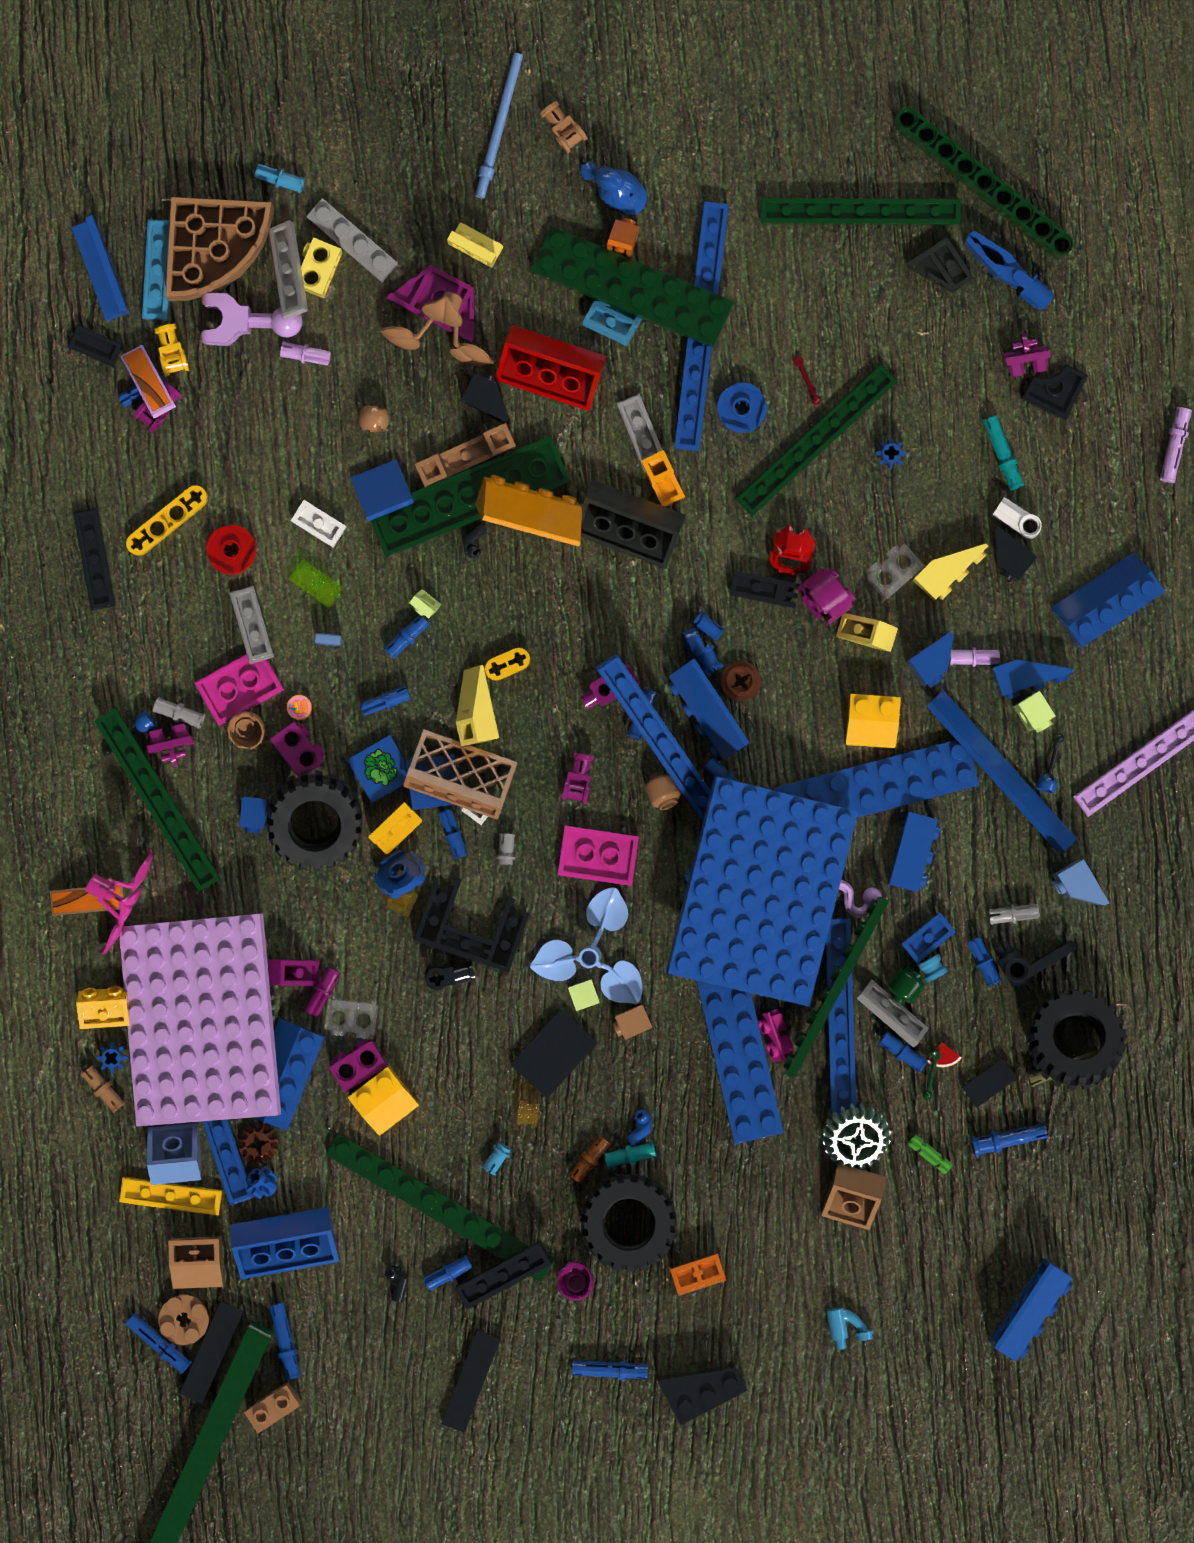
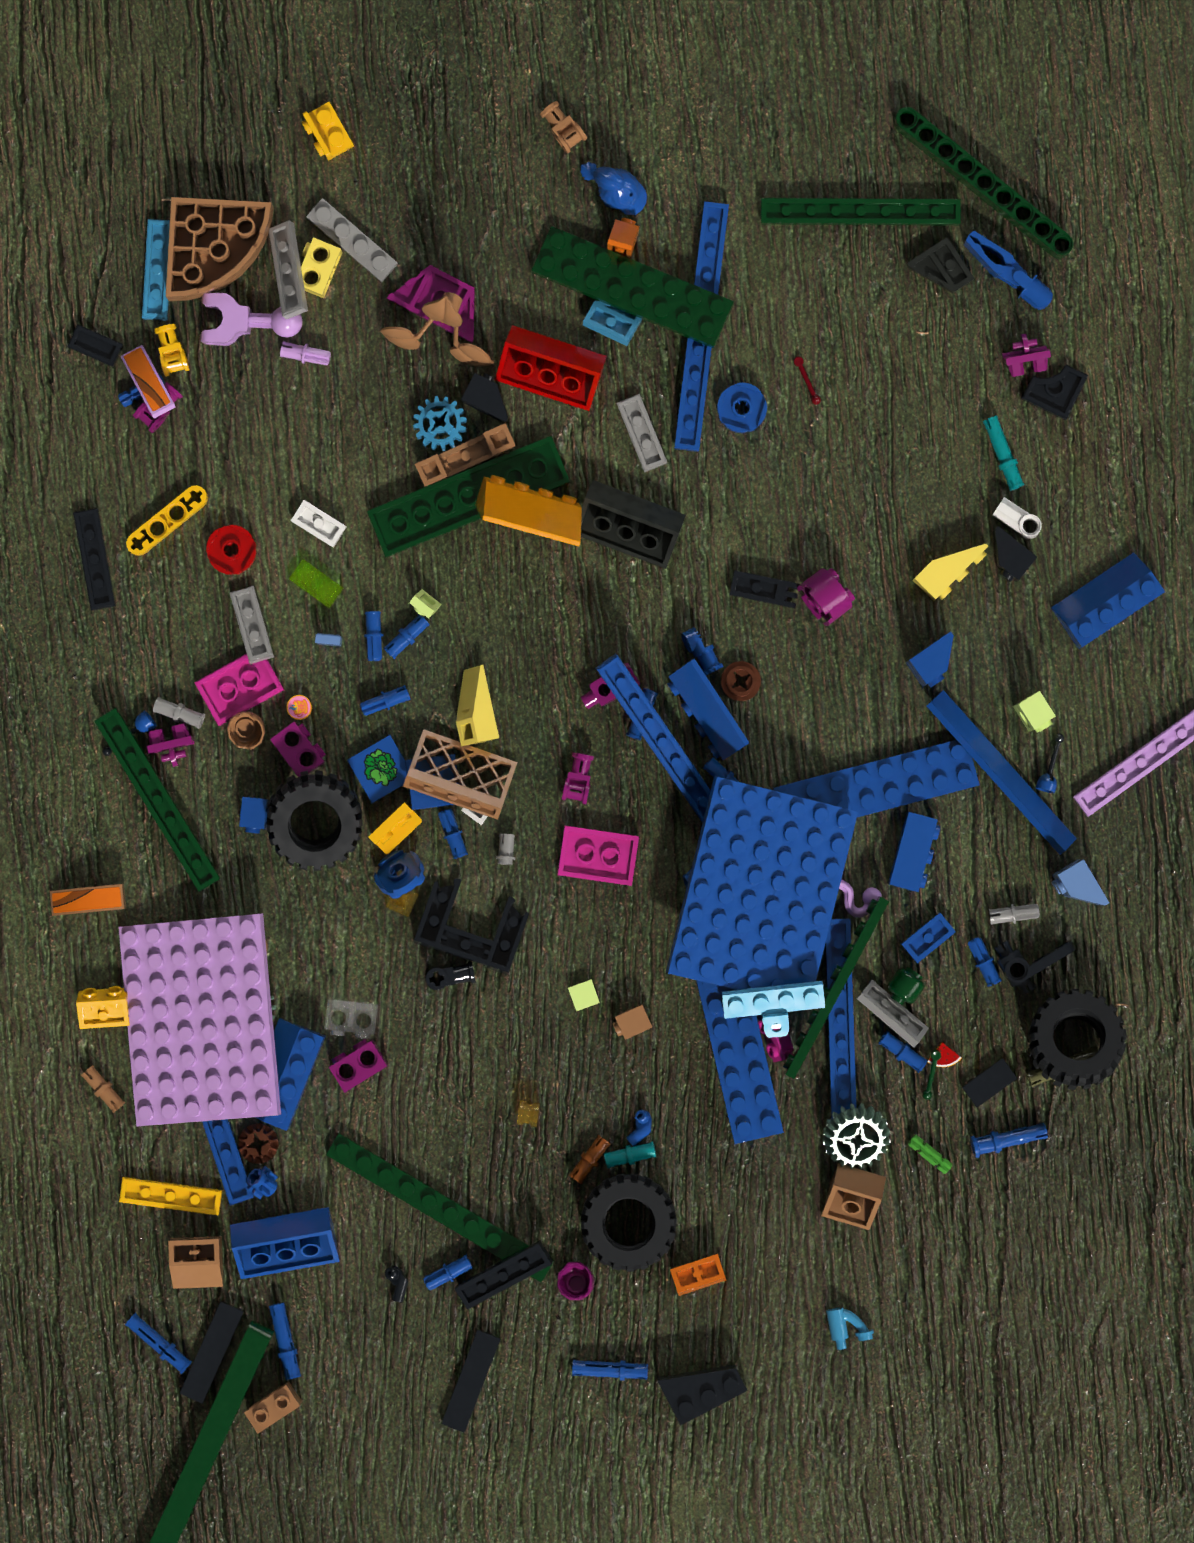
blue fence [71,215,130,321] -> none
dark pink plant [85,848,153,955] -> none
blue gear [96,1042,129,1074] -> none
medium blue slope [147,1123,201,1185] -> none
medium nougat plate [158,1294,210,1345] -> none
dark azure axle [255,164,305,193] -> none
magenta slope [267,959,319,986] -> none
magenta axle [306,967,341,1017] -> none
yellow slope [348,1066,419,1136] -> none
blue tile [351,459,414,522] -> none
medium nougat piece [358,406,390,432] -> none
light yellow bracket [447,223,503,268] -> none
black arm [463,521,487,559] -> none
medium blue bar [475,53,523,199] -> none
dark azure pin [482,1142,511,1175] -> none
yellow beam [485,648,530,681] -> none
black tile [511,1009,598,1099] -> none
light blue plant [530,887,643,1004] -> none
light orange slope [641,450,685,507] -> none
medium nougat head [645,771,681,810] -> none
blue pin [693,612,725,642] -> none
dark green tile [735,363,898,517] -> none
red helmet [769,524,817,578] -> none
light yellow slope [836,613,898,652] -> none
yellow slope [845,694,901,748] -> none
clear brick [866,544,925,601] -> none
blue gear [875,438,907,470] -> none
dark azure wheel [917,954,948,983] -> none
lavender axle [950,647,1000,667] -> none
blue slope [989,1258,1072,1362] -> none
blue slope [991,660,1074,700] -> none
lavender pin [1159,407,1192,483] -> none
none -> yellow bracket [301,102,354,161]
none -> blue axle [364,611,384,661]
none -> dark azure gear [413,396,467,451]
none -> medium azure plate [722,981,825,1038]

